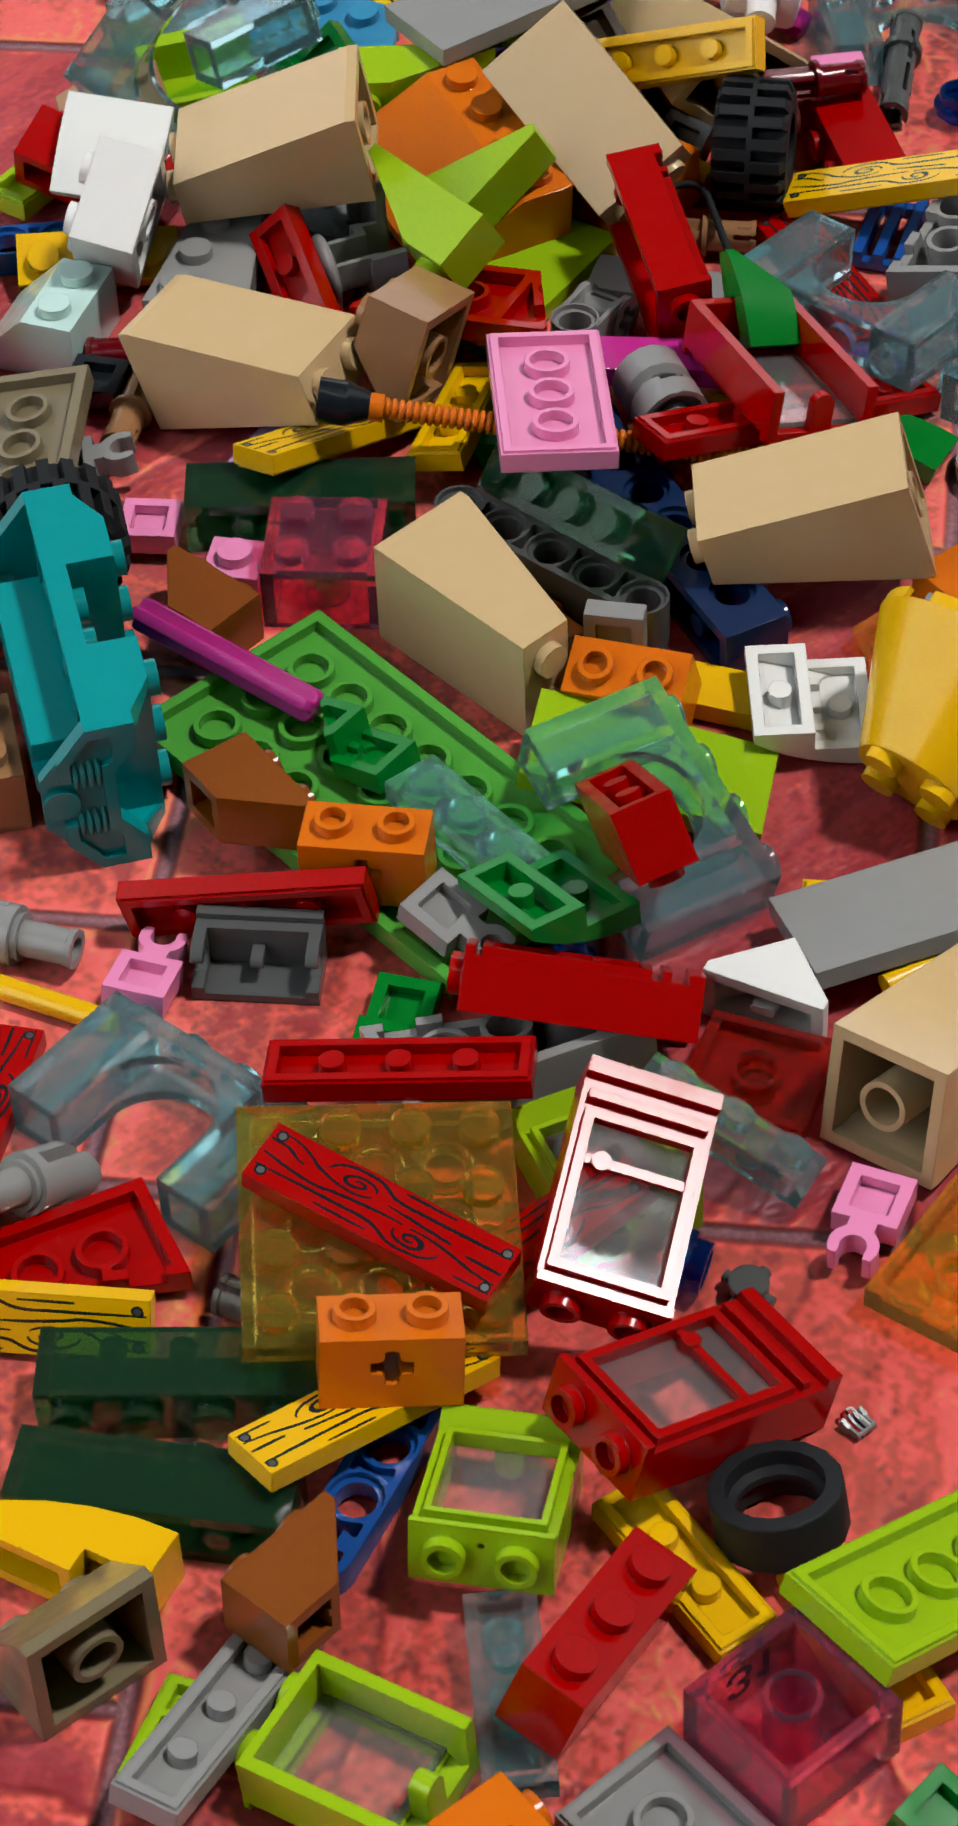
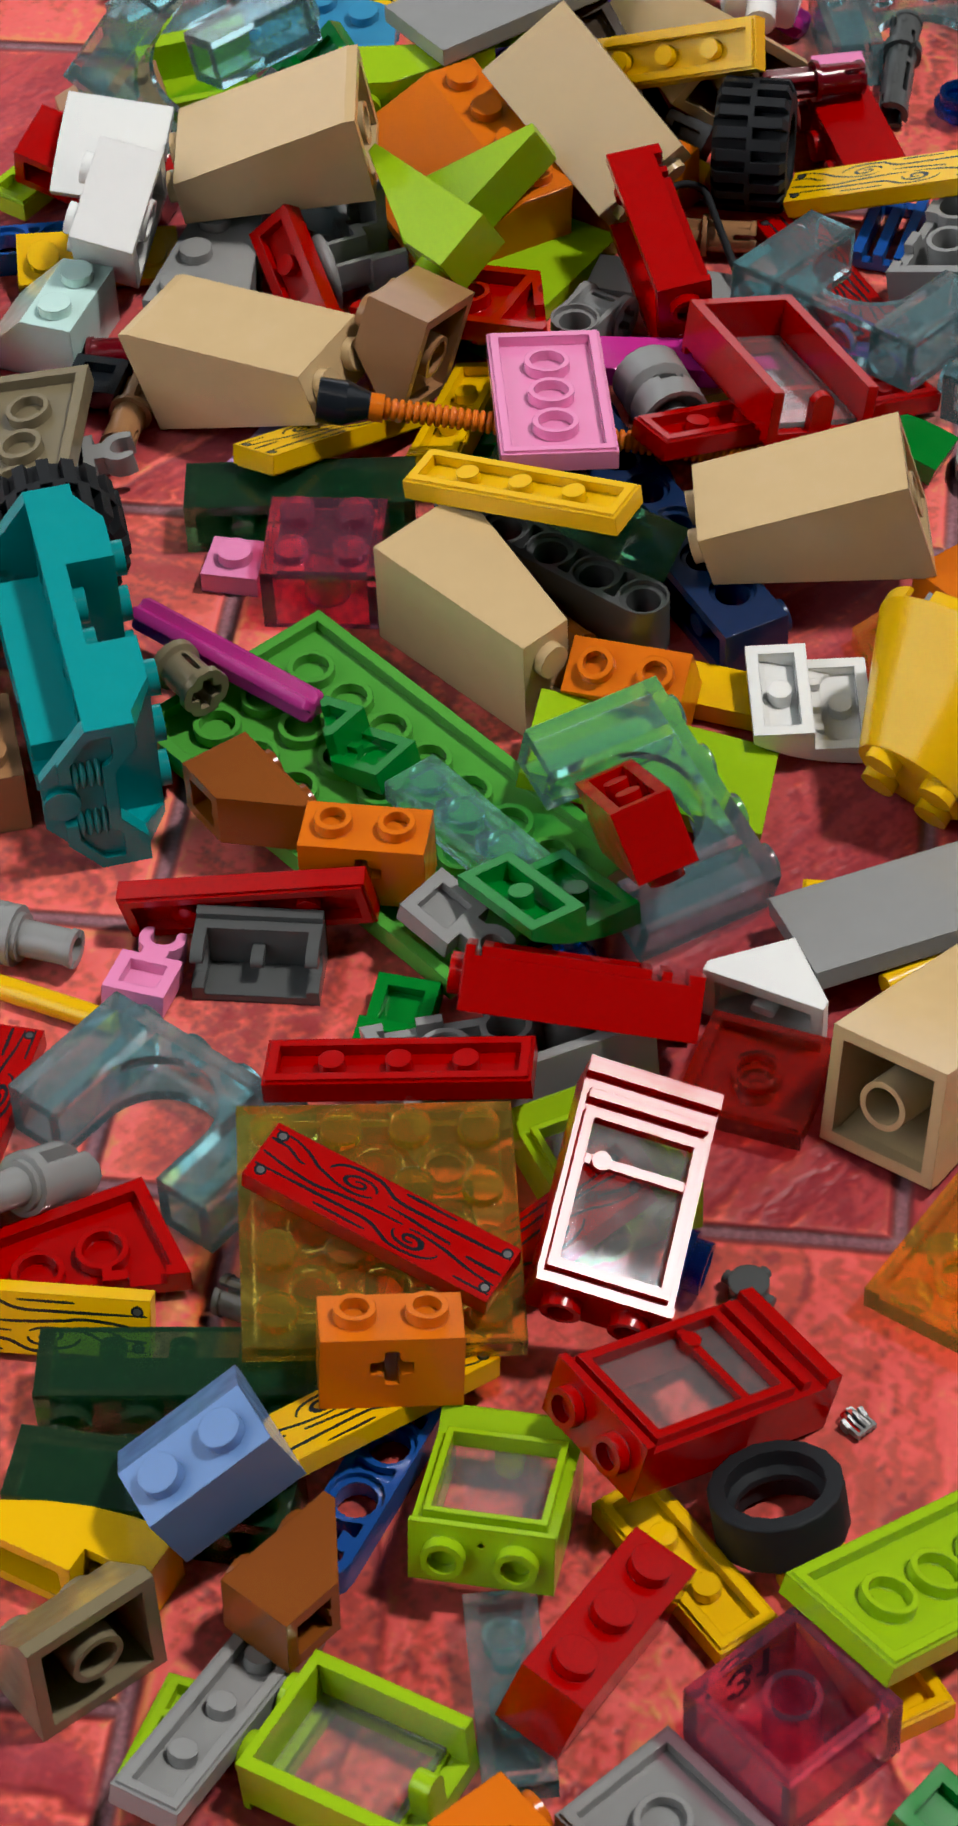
bright pink plate [123,497,184,555] -> none
dark orange slope [167,545,264,673] -> none
light grey plate [583,599,647,646] -> none
clear light blue plate [643,1052,829,1209] -> none
green slope [719,249,801,351] -> none
bright pink plate [826,1162,918,1279] -> none
none -> medium blue slope [117,1365,306,1562]
none -> dark tan bush [154,639,229,717]
none -> yellow tile [402,448,643,536]

